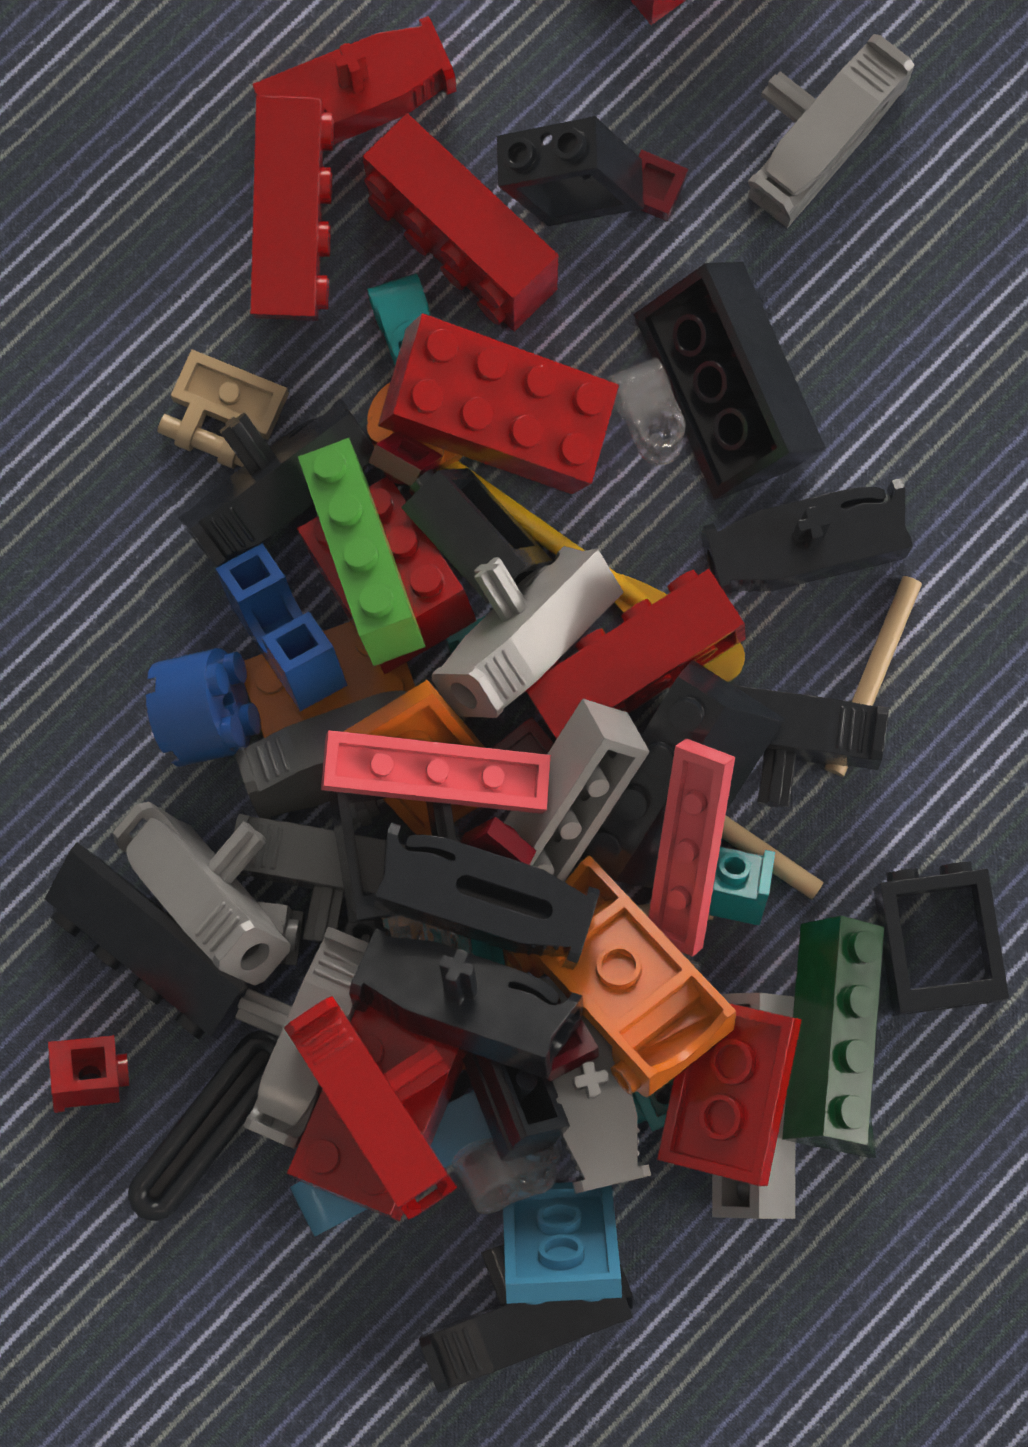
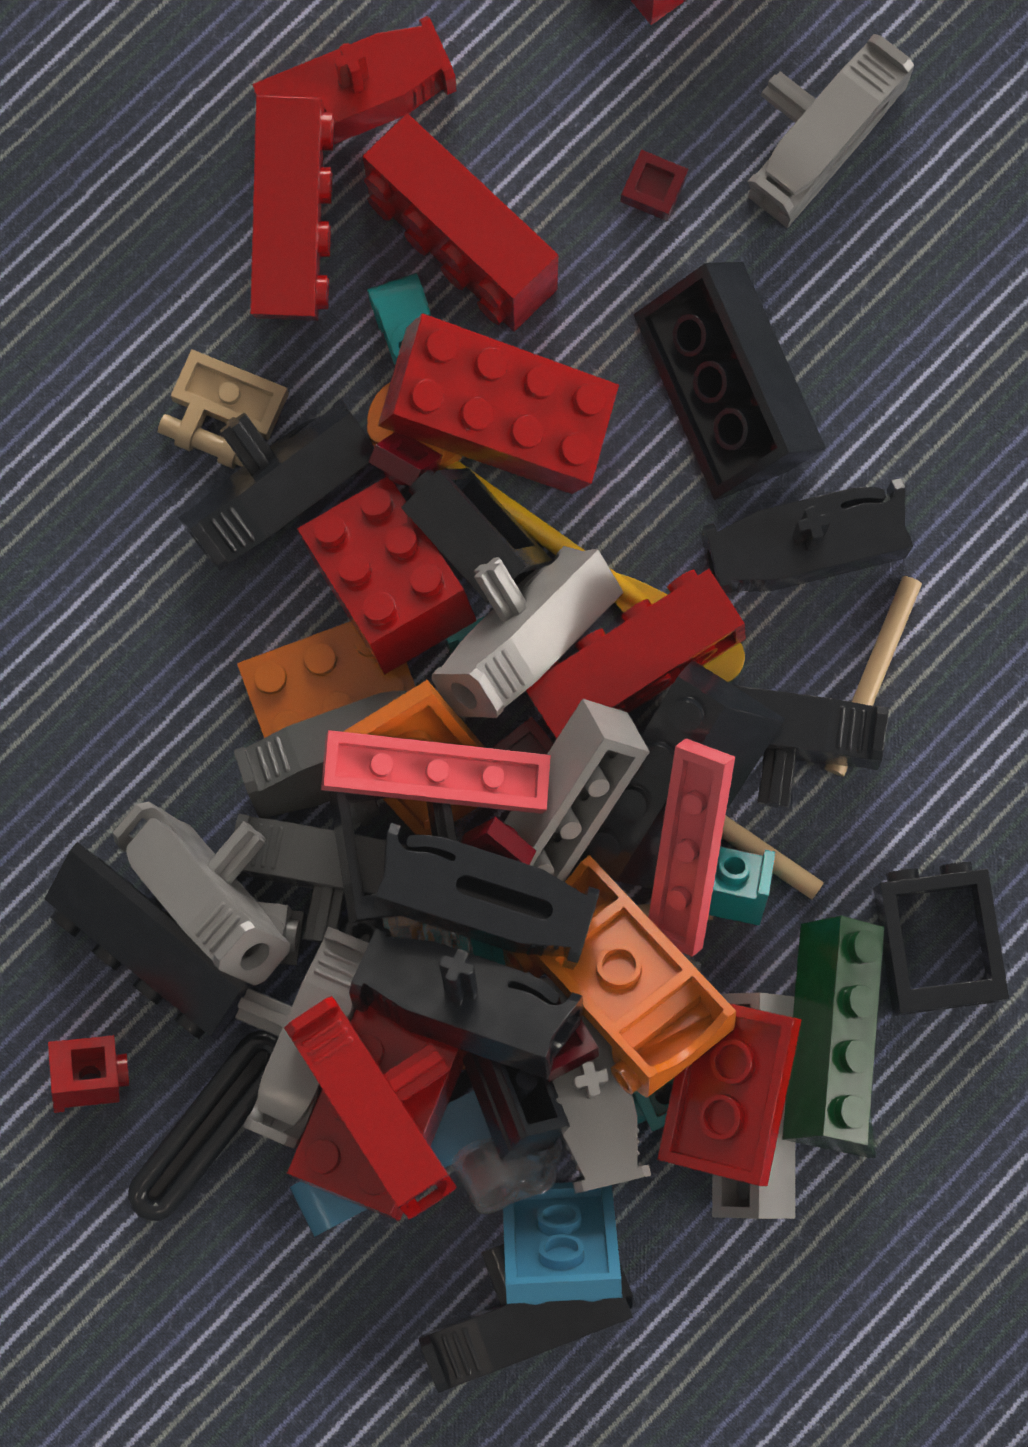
blue brick [146,648,261,767] -> none
blue arch [215,543,347,711] -> none
bright green brick [298,438,426,666] -> none
black window [497,116,644,226] -> none
clear piece [607,357,686,465] -> none

